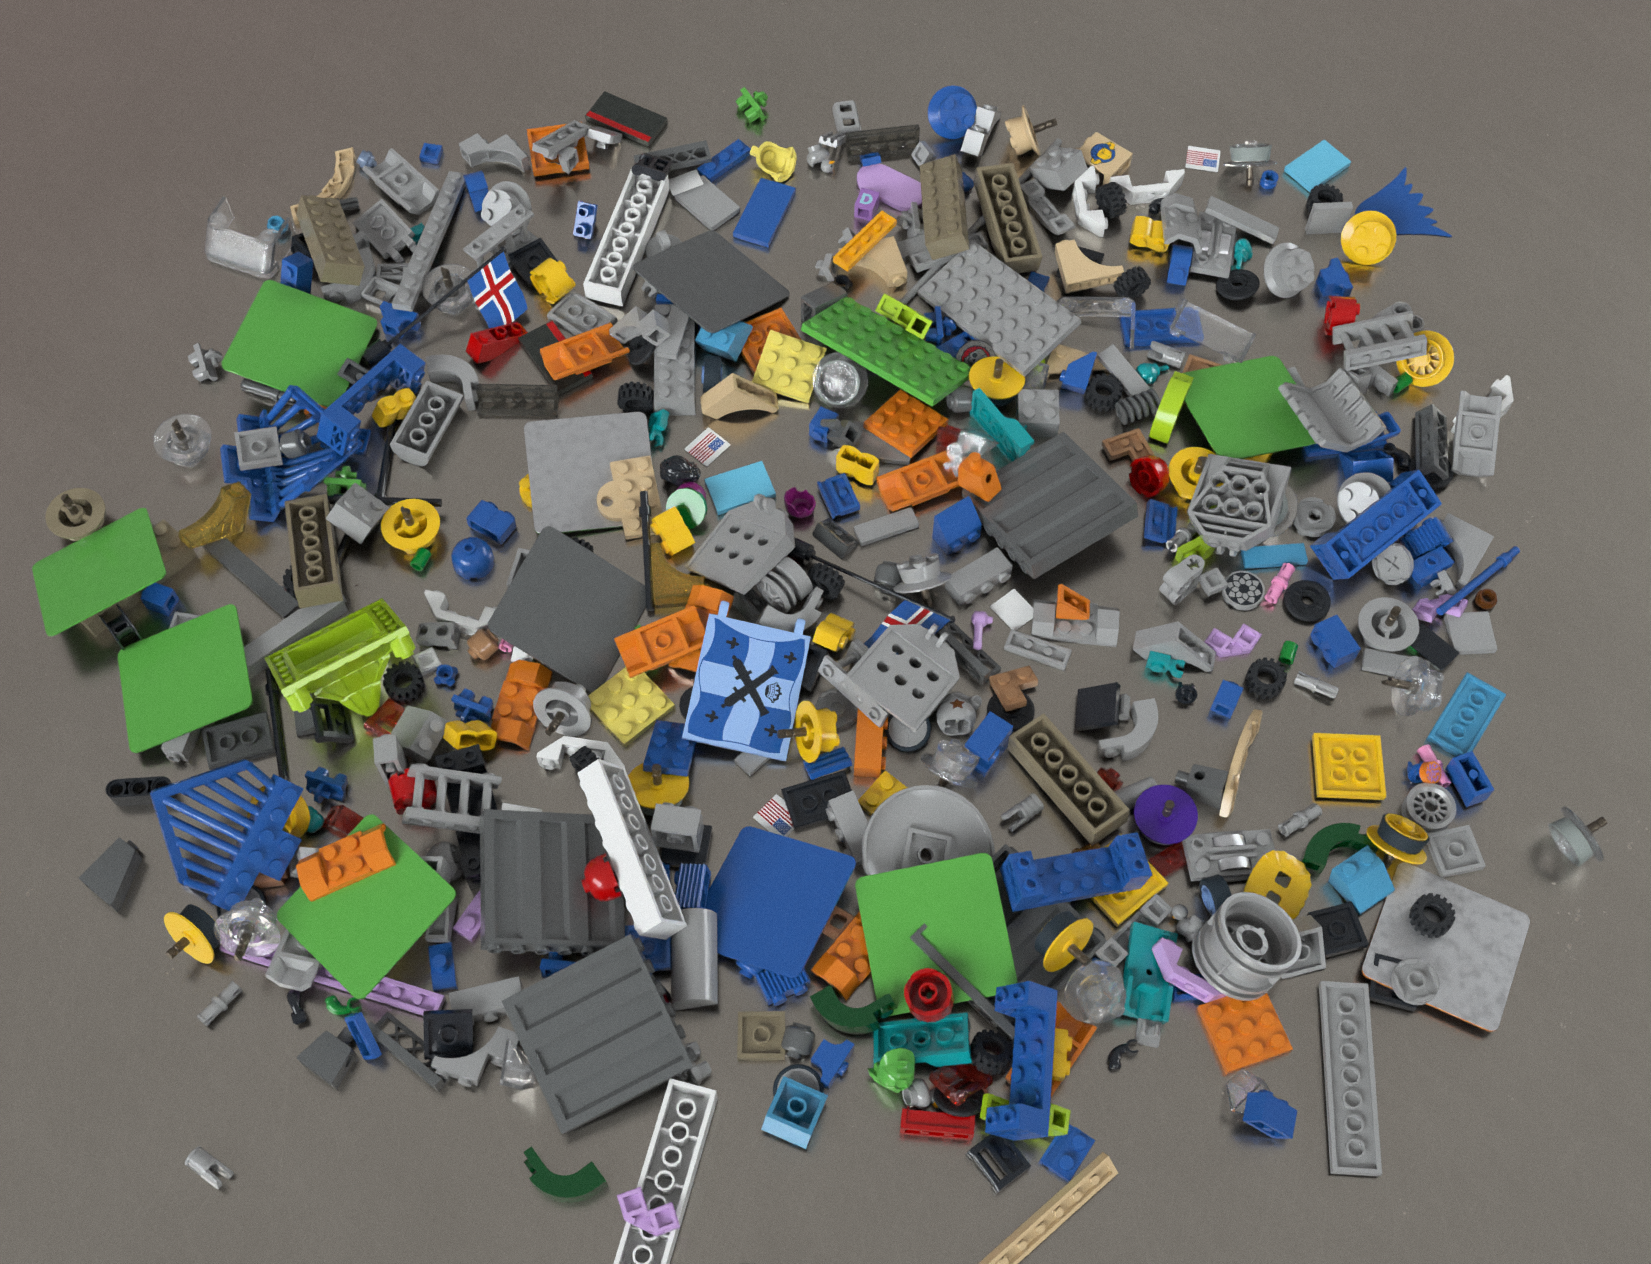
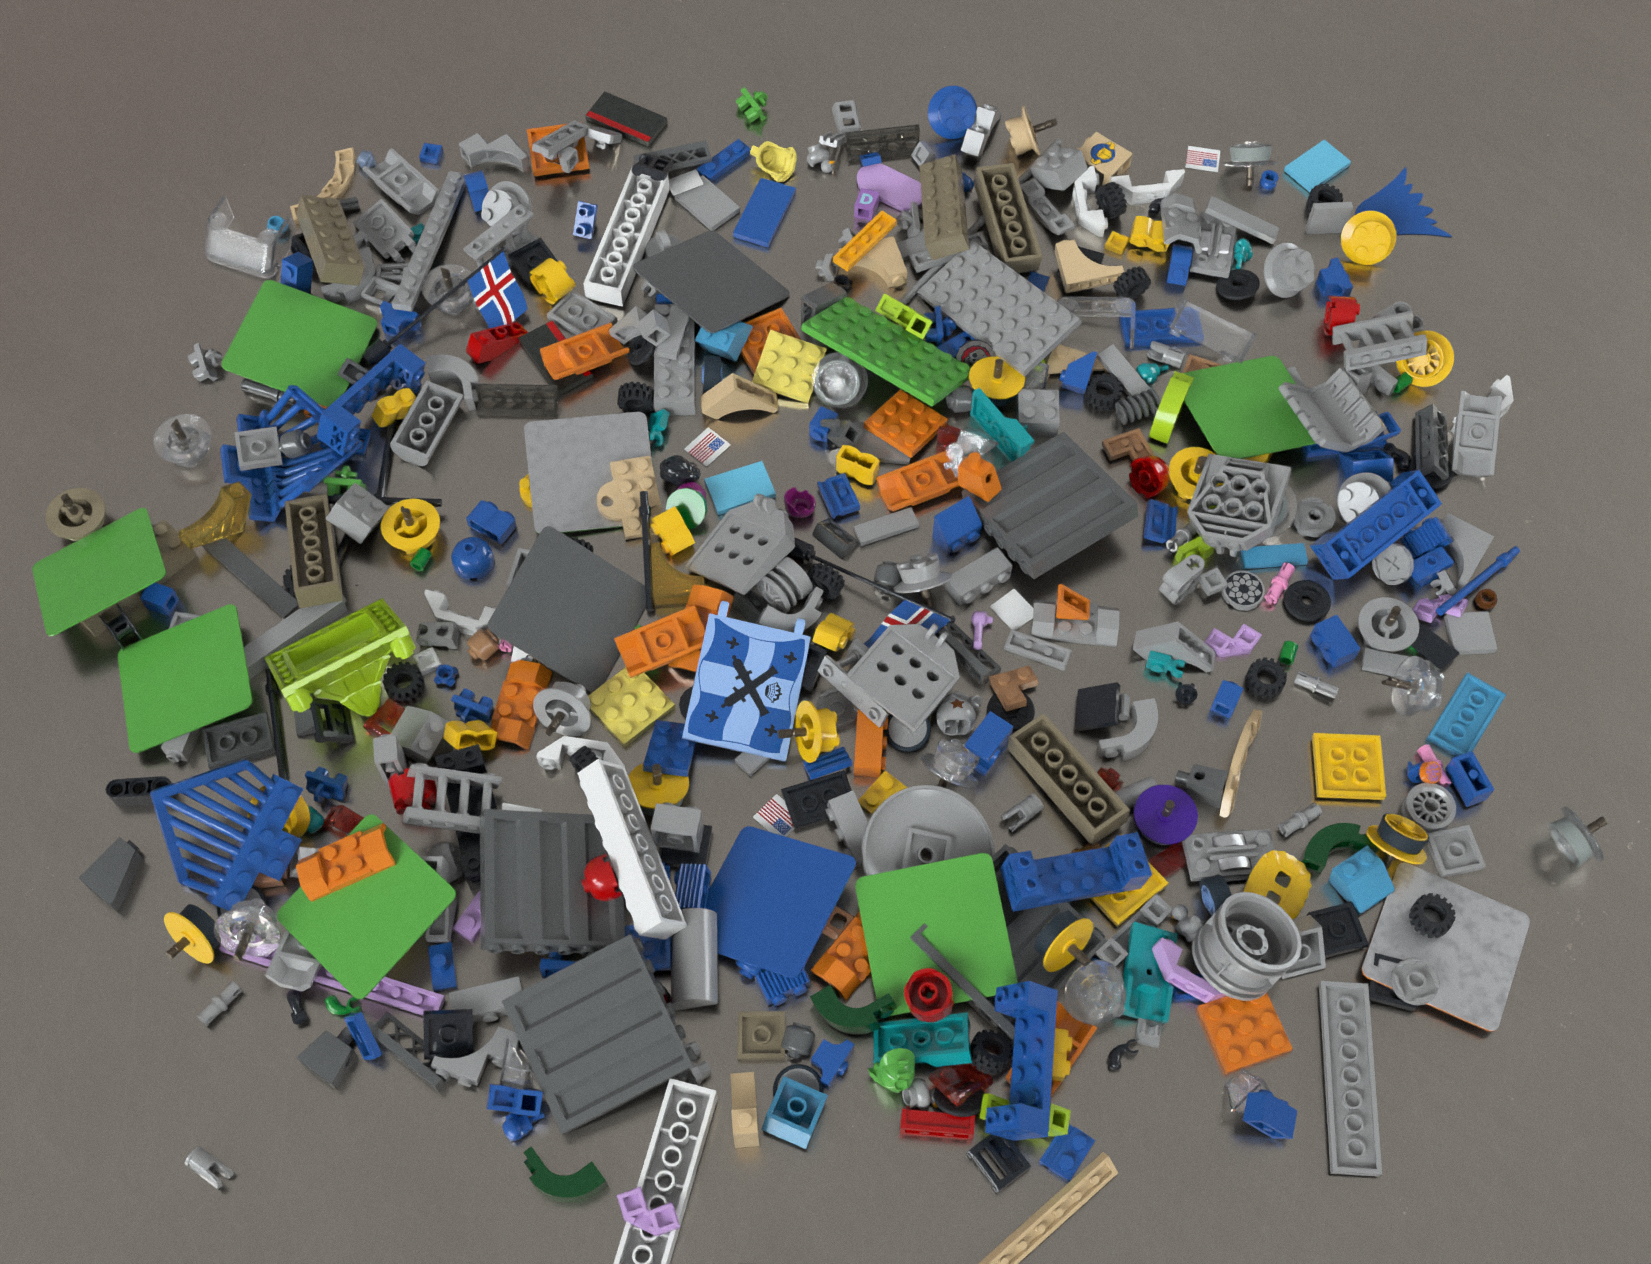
none -> blue brick [486,1084,543,1117]
none -> blue piece [502,1112,545,1141]
none -> tan arch [730,1072,760,1148]
none -> yellow tile [1104,231,1130,255]

